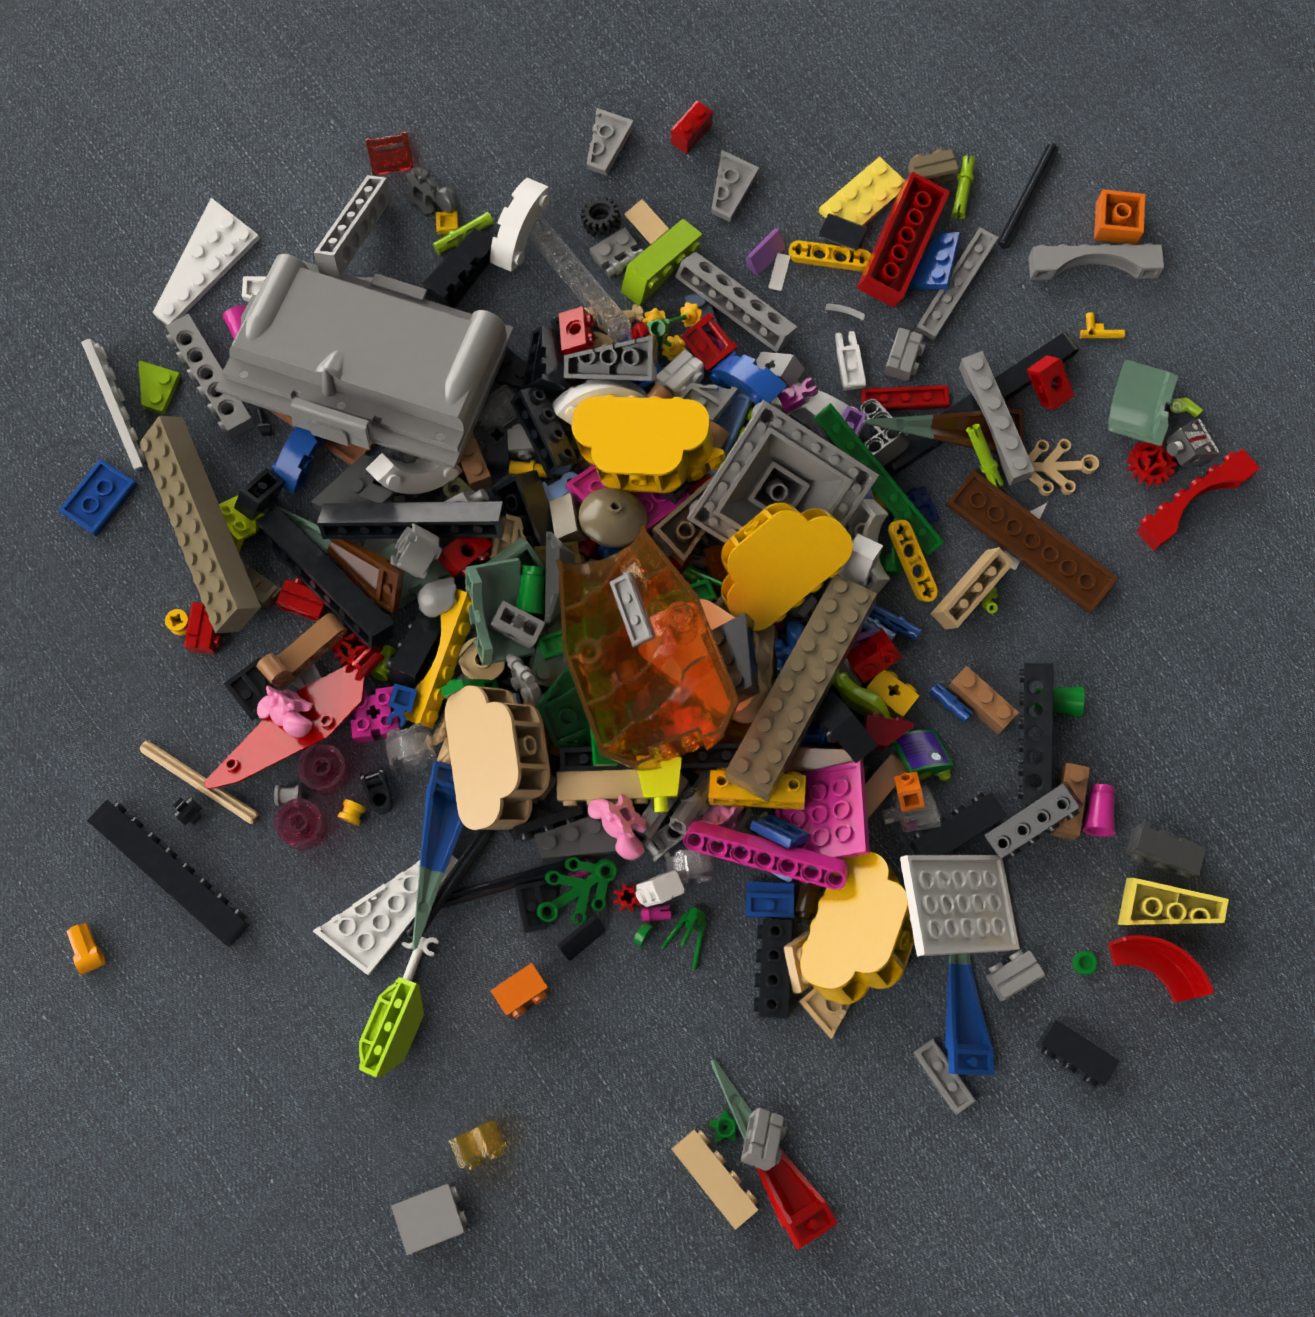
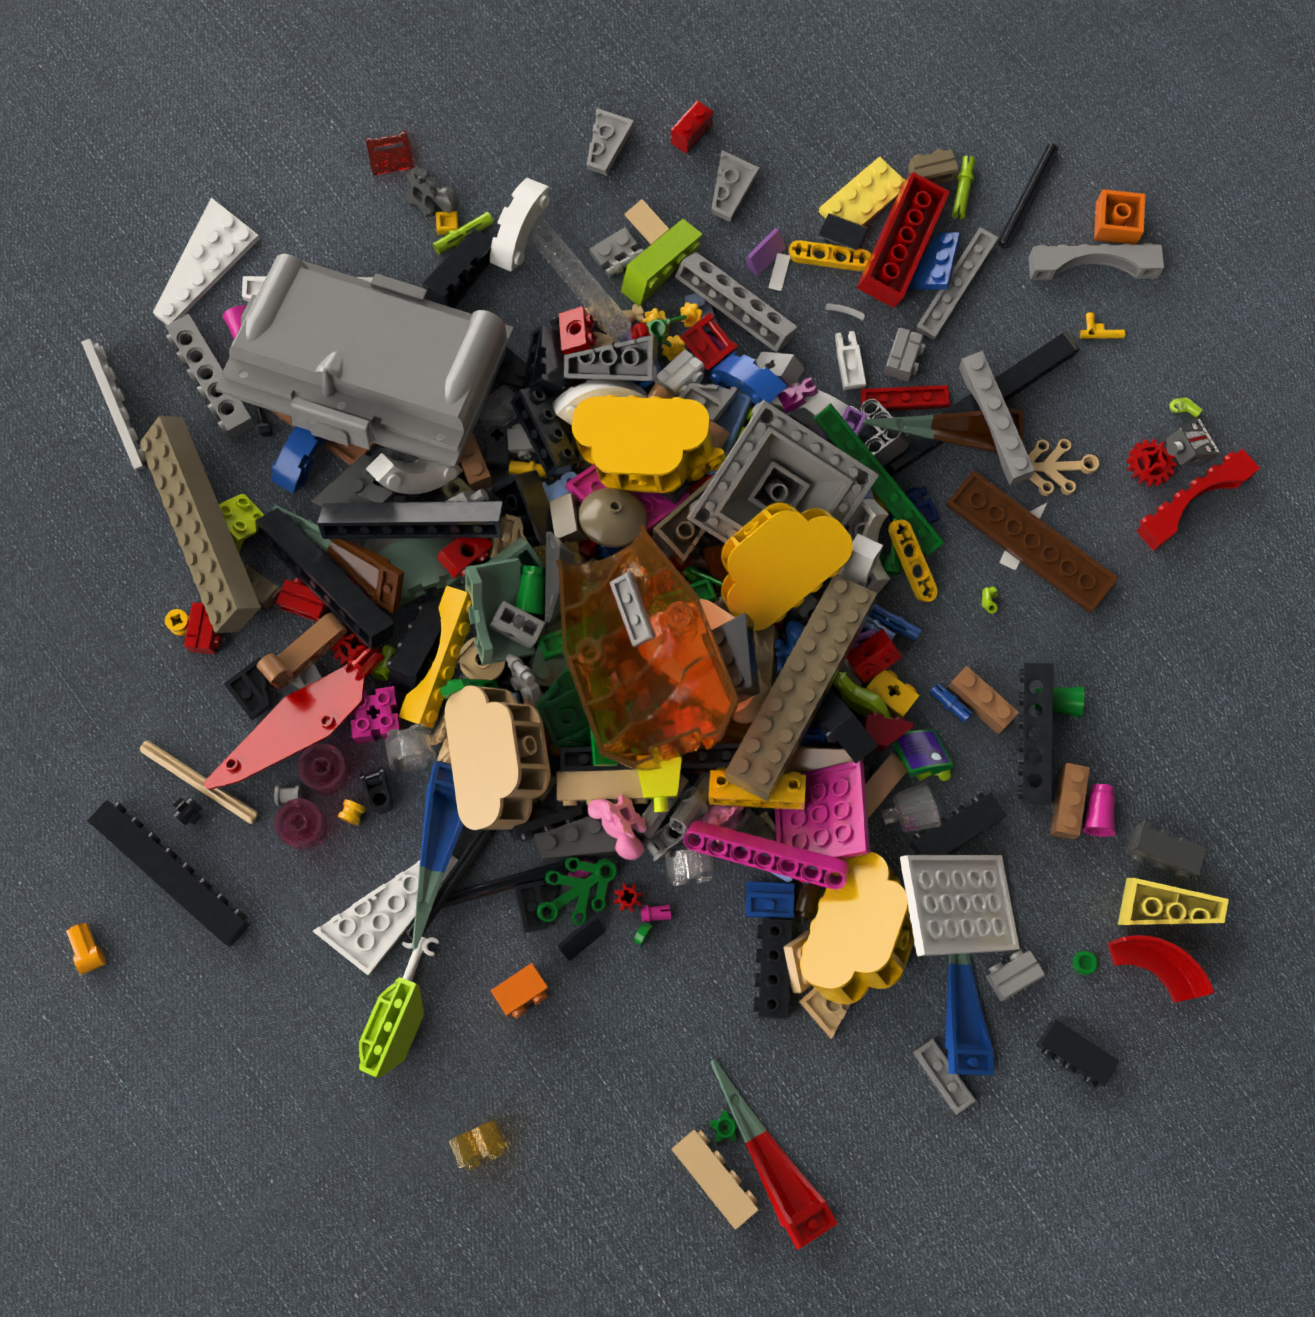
blue tile [58,458,138,536] -> none
lime wing [138,361,181,415] -> none
black brick [234,468,285,521] -> none
bright pink animal [257,686,313,738] -> none
light grey brick [314,175,392,277] -> none
blue plate [387,684,417,728] -> none
light grey brick [390,523,442,579] -> none
light grey brick [391,1183,469,1255] -> none
light grey hair [418,576,457,617] -> none
black tyre [581,196,621,238] -> none
white brick [636,870,685,907] -> none
green plant [661,907,708,970] -> none
light grey brick [741,1108,786,1171] -> none
blue plate [750,814,810,849] -> none
orange brick [894,771,925,812] -> none
tan brick [930,547,1014,630] -> none
lime pin [966,424,1004,488] -> none
brick [984,781,1083,859] -> none
red brick [1026,355,1074,410] -> none
sand green panel [1108,360,1179,446] -> none

